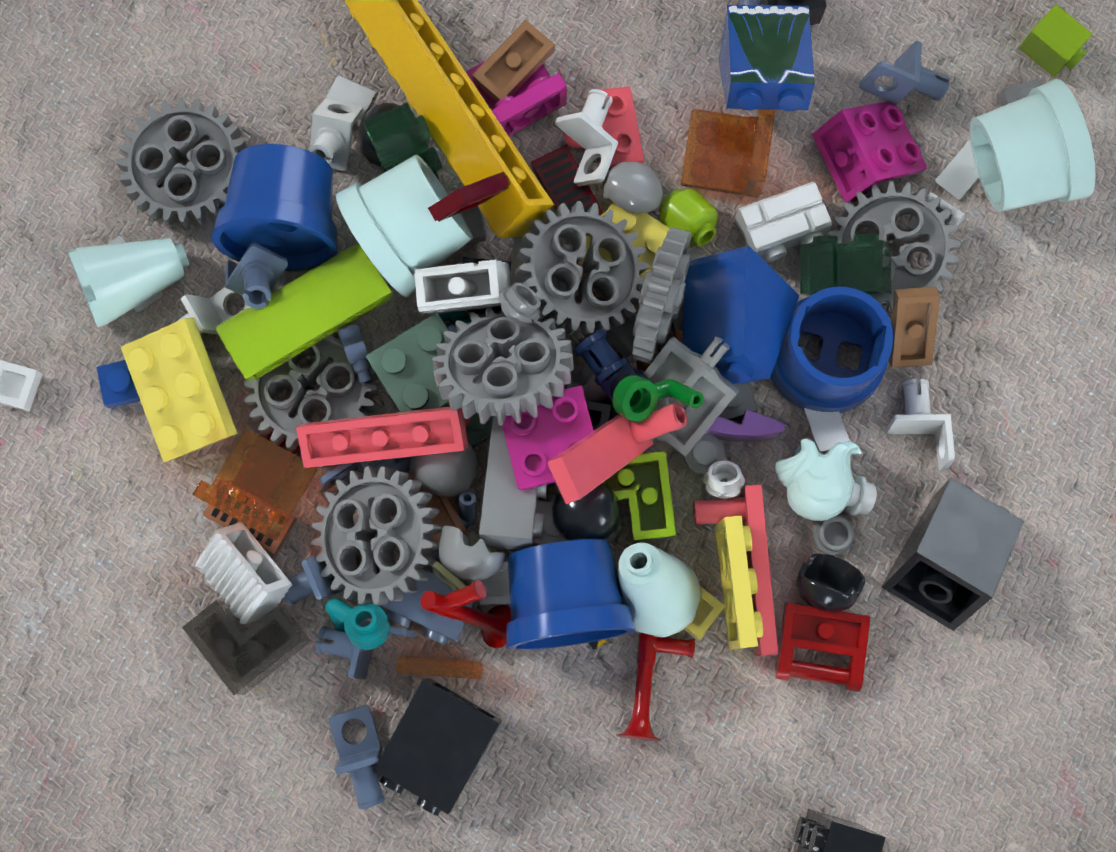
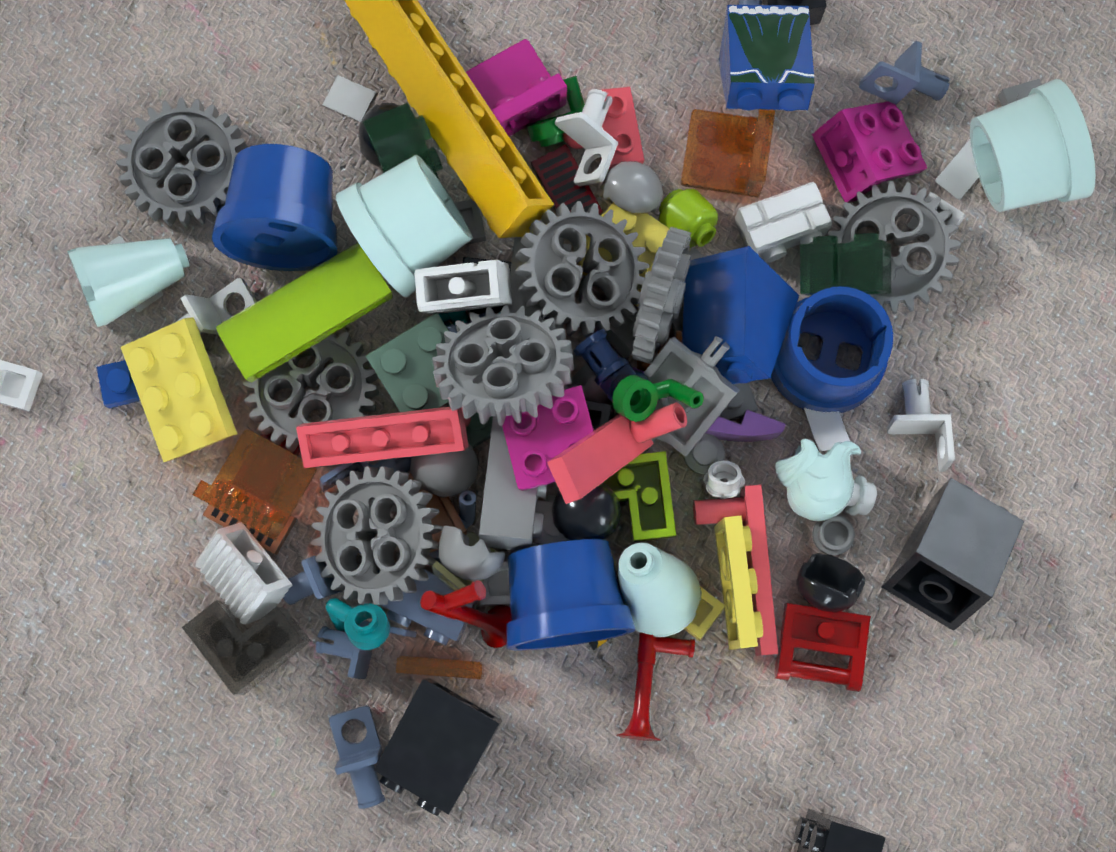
sand blue bracket [225,243,288,309] -> none
white bracket [307,98,363,171] -> none
sand blue piece [338,324,373,384] -> none
dark red tile [428,172,510,222] -> none
medium nougat plate [472,19,555,102] -> none
light grey plate [499,283,541,323] -> none
medium nougat plate [888,287,940,368] -> none
lime brick [1019,4,1093,78] -> none
none -> green plate [526,76,585,147]

